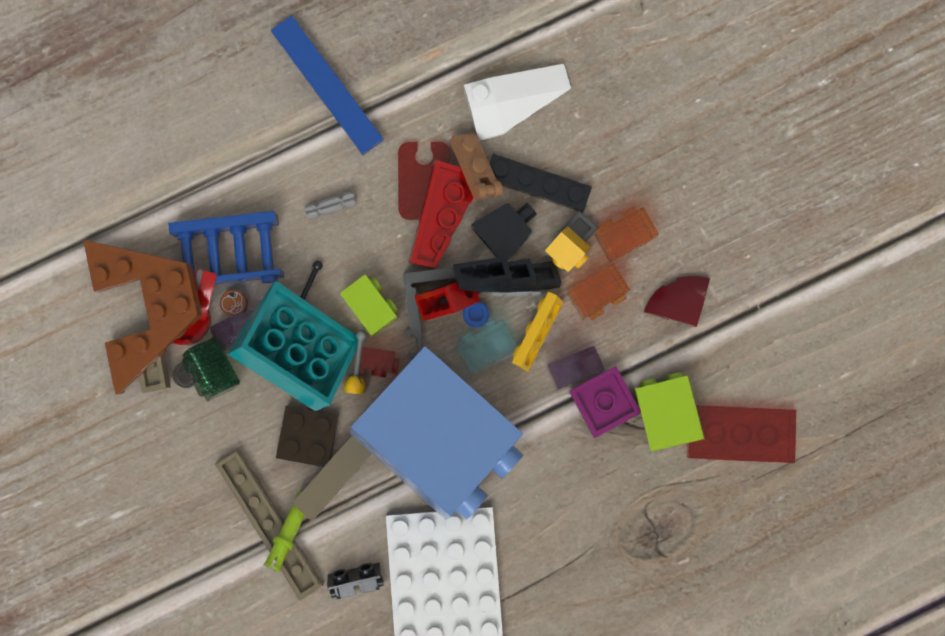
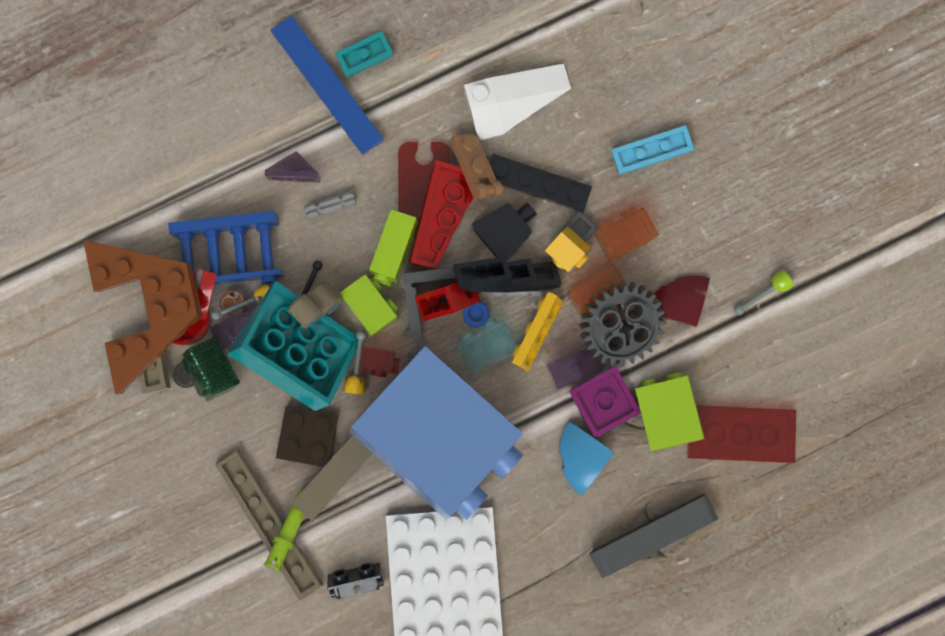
none -> light grey hinge [211,284,269,320]
none -> clear purple slope [265,151,321,183]
none -> dark tan animal [288,281,343,328]
none -> teal plate [335,31,394,79]
none -> lime brick [369,209,418,287]
none -> dark azure brick [559,421,614,495]
none -> dark grey gear [579,281,666,366]
none -> dark grey beam [589,494,718,578]
none -> medium azure plate [610,125,695,176]
none -> hinge [734,269,794,315]

